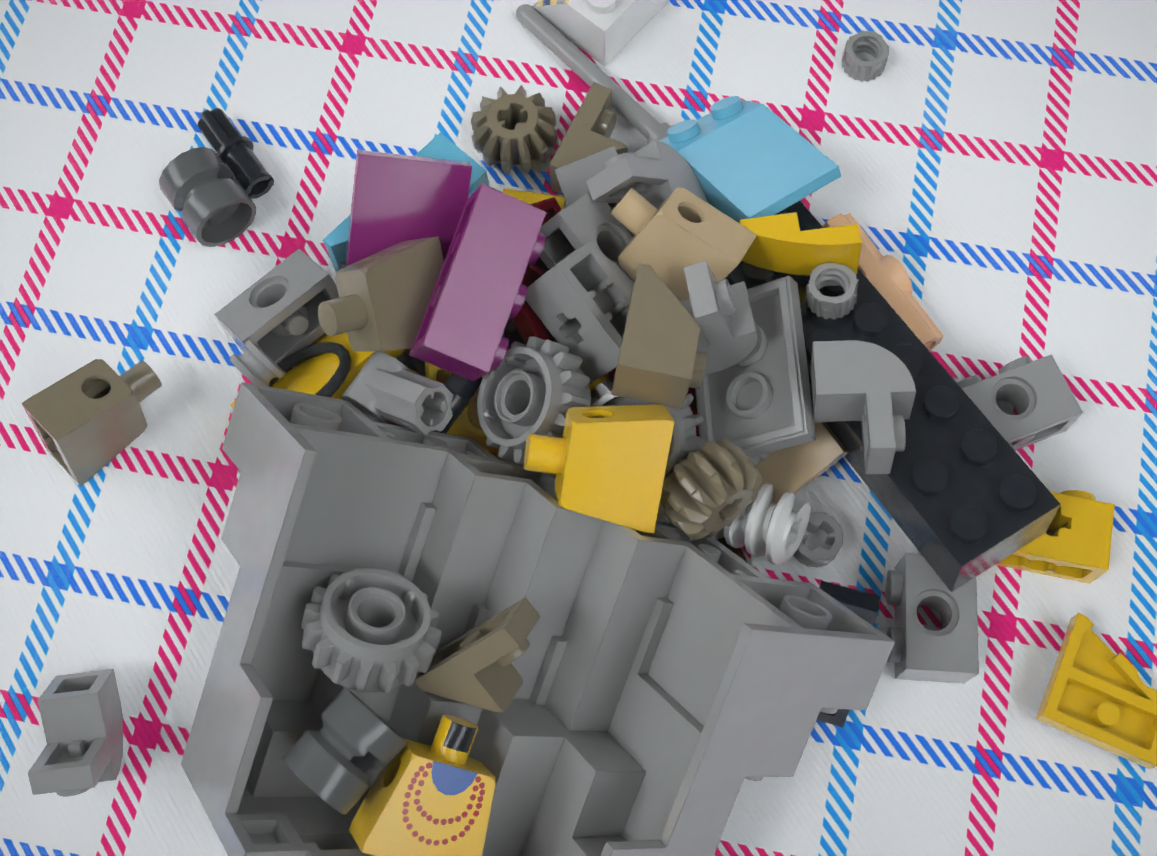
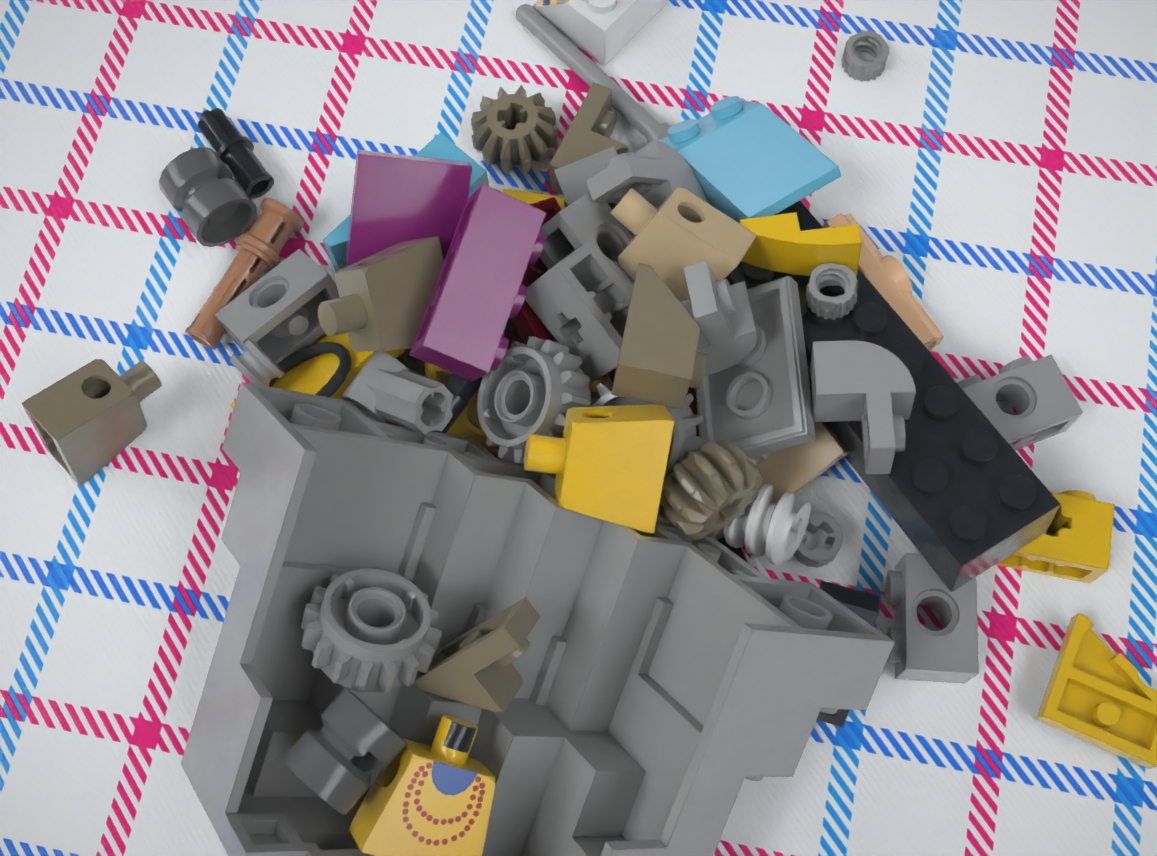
light grey brick [28,669,123,797] -> none
none -> nougat pin [185,198,304,350]

